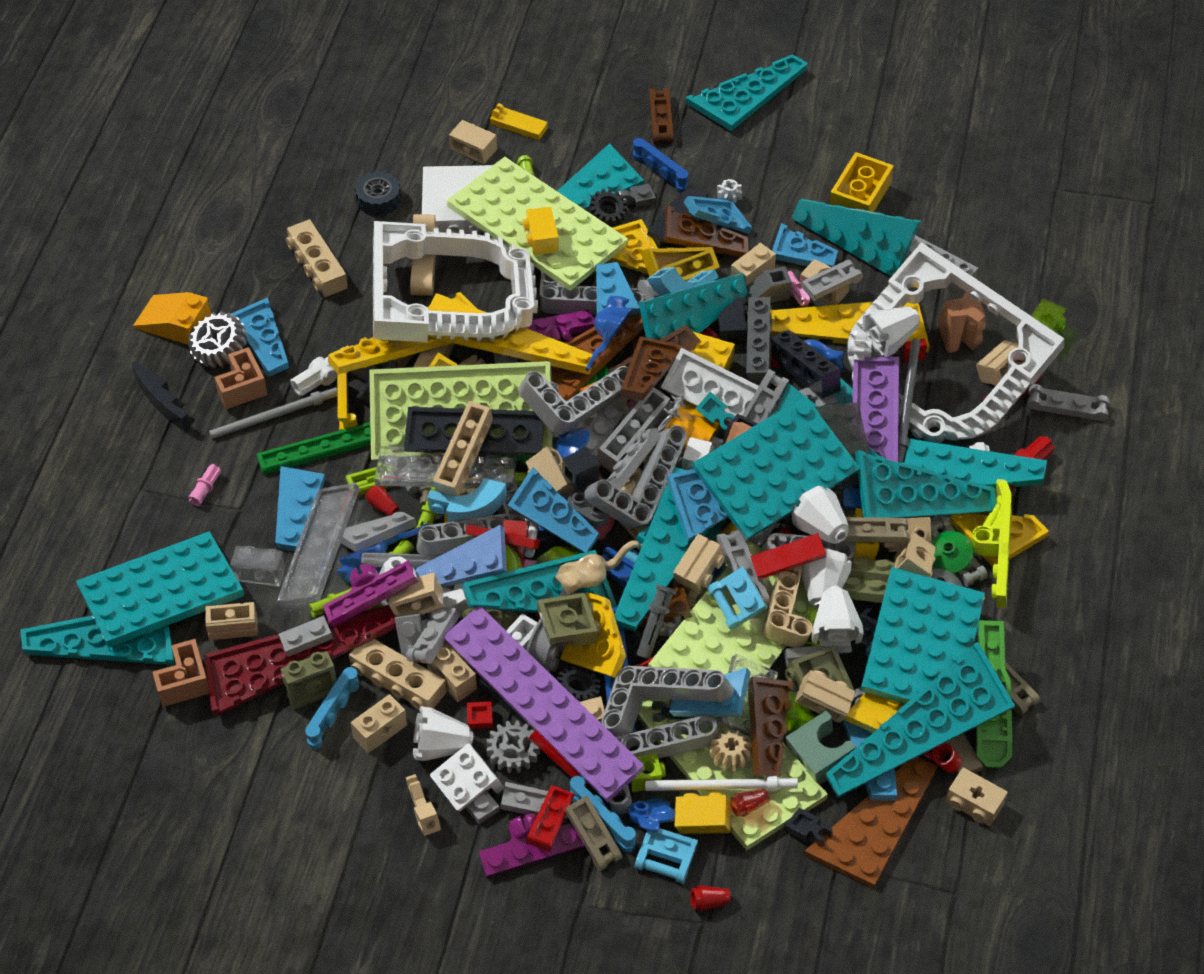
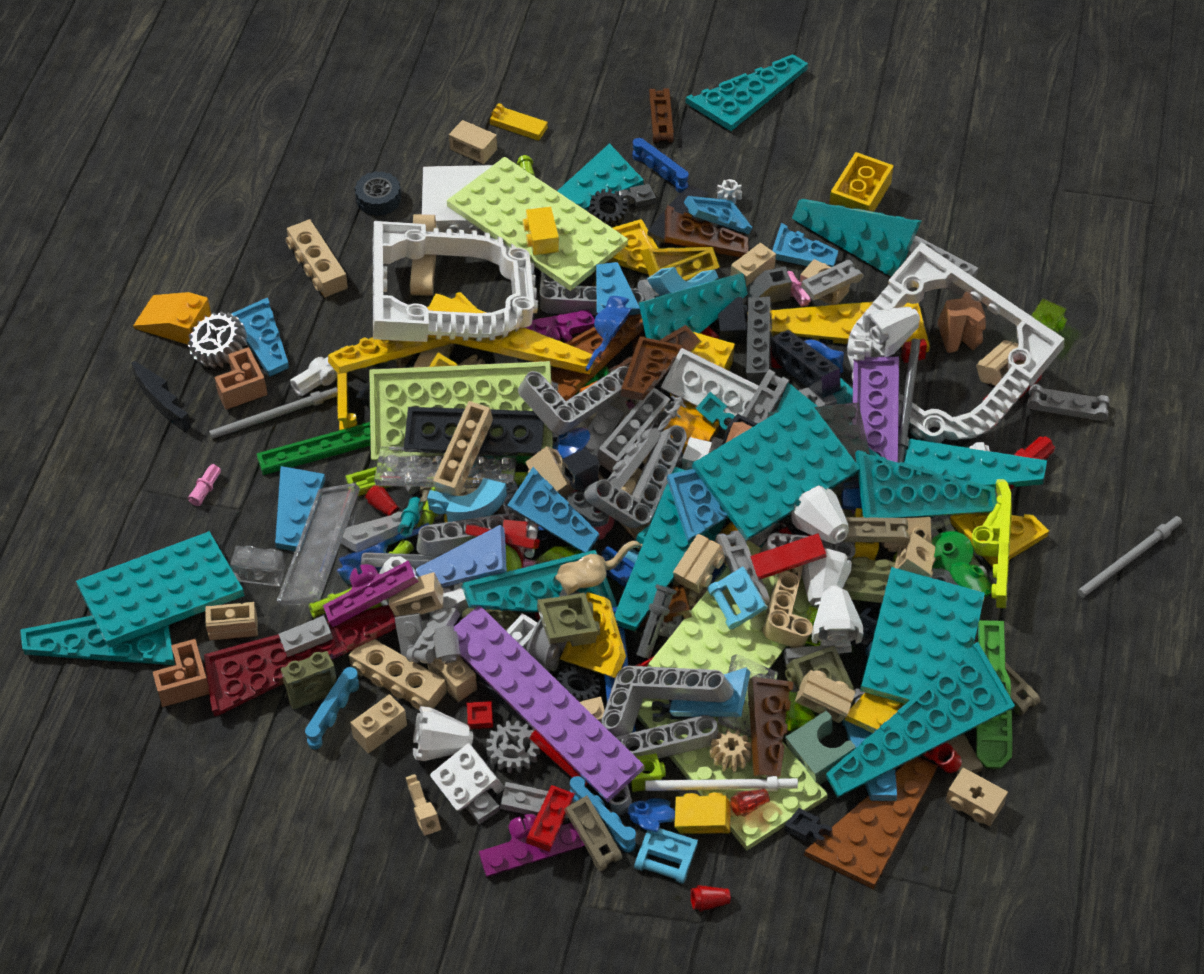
none -> teal pin [397,497,423,537]
none -> light grey brick [433,626,461,664]
none -> green dish [950,561,992,597]
none -> light grey bar [1078,516,1182,598]

